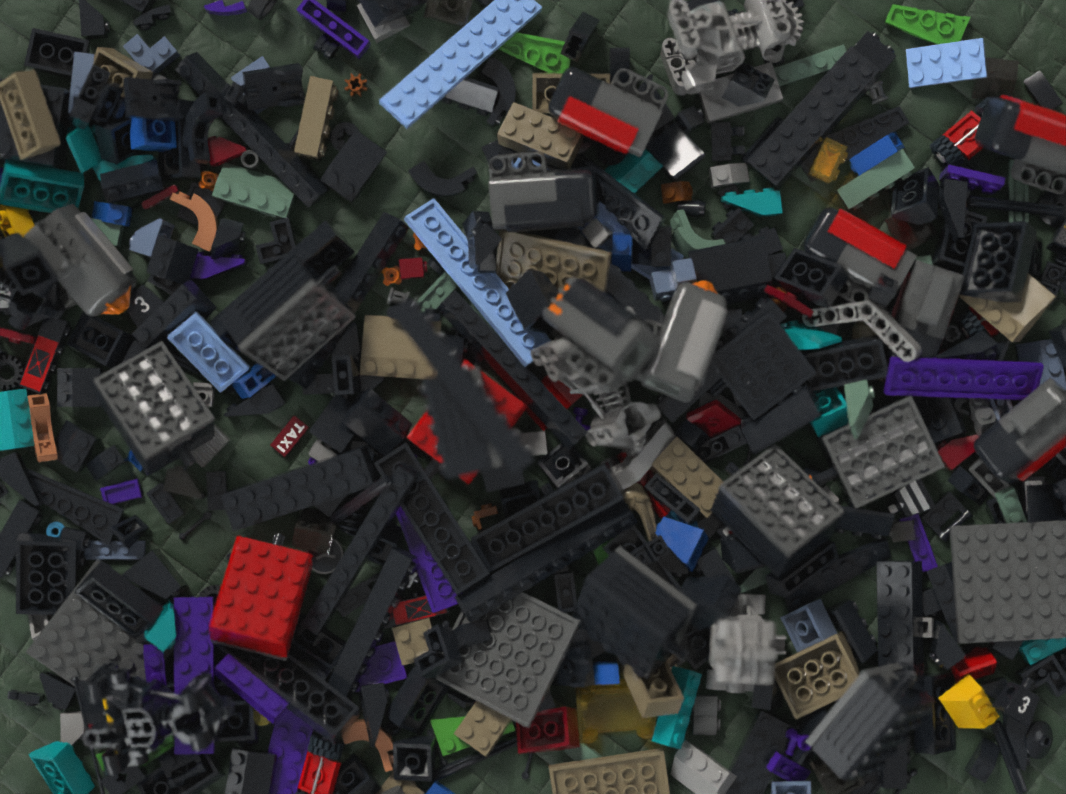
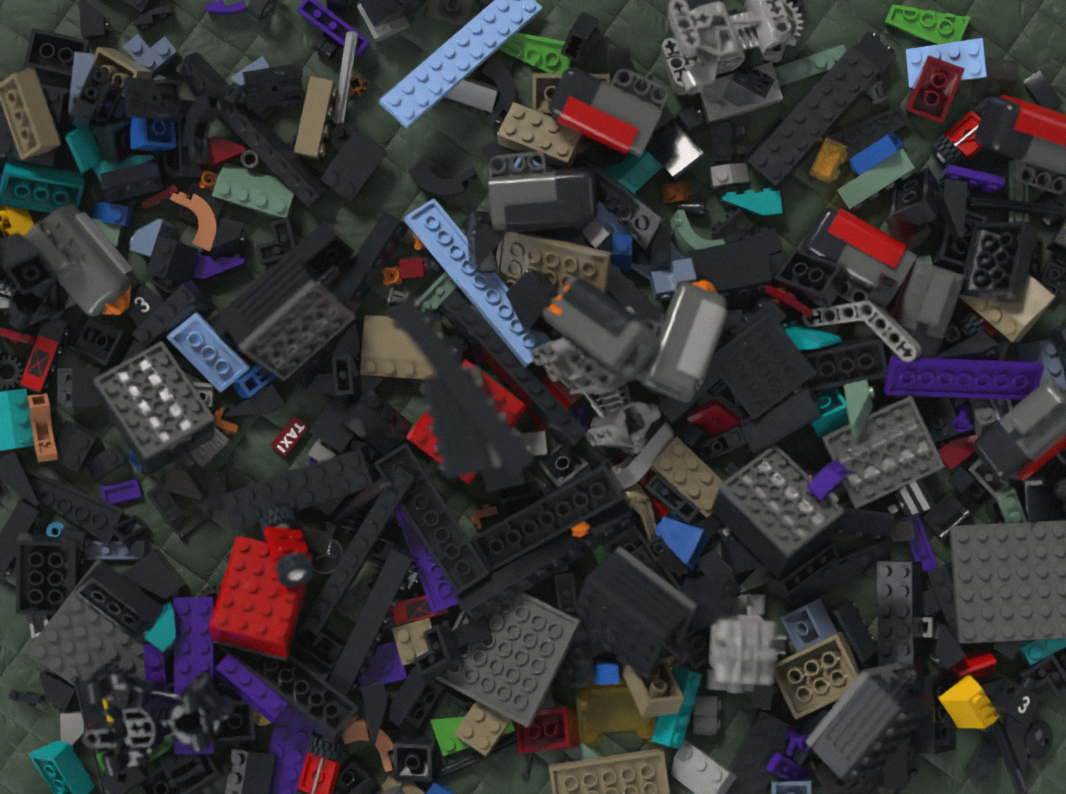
none -> dark orange bracket [214,407,241,435]
none -> plate [260,507,314,587]
none -> light grey axle [333,31,358,124]
none -> orange plate [571,520,590,537]
none -> dark purple slope [806,460,850,500]
none -> dark red slope [904,55,965,123]
none -> dark purple piece [953,405,973,432]

